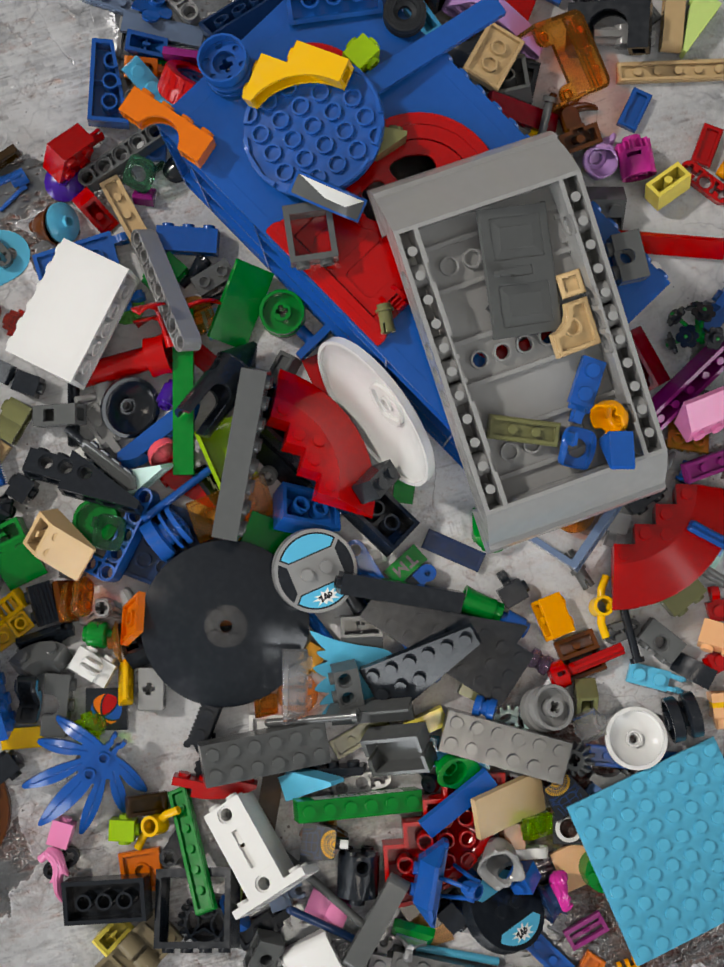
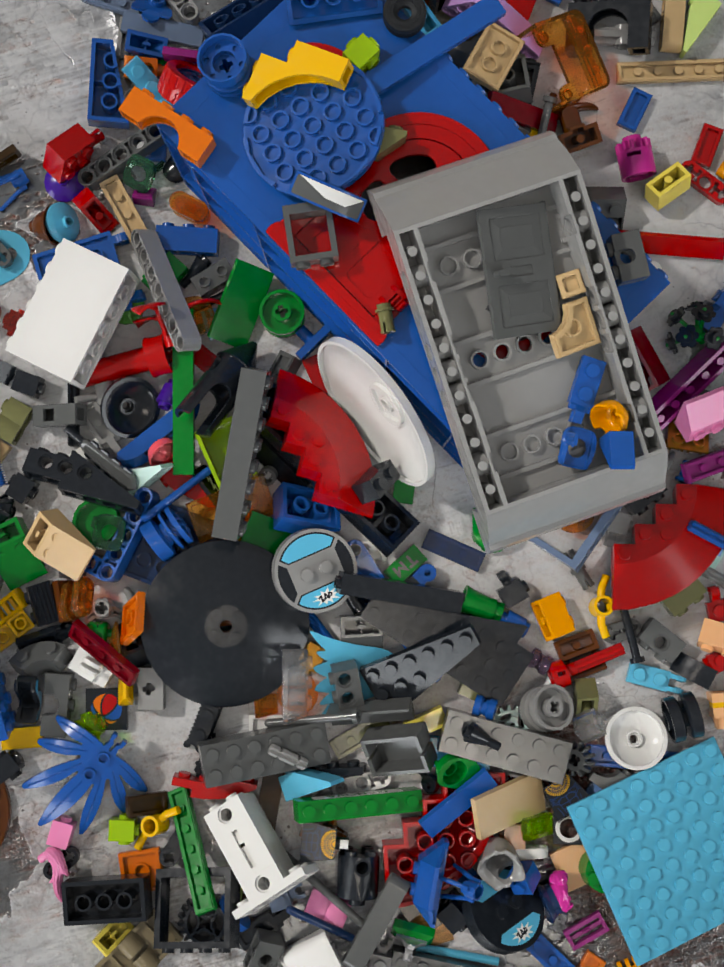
olive tile [486,414,561,447] -> none
lavender hair [582,133,618,180] -> none
none -> dark red tile [68,619,140,687]
none -> clear orange brick [169,191,211,226]
none -> light grey axle [268,744,308,770]
none -> black cone [462,722,501,751]

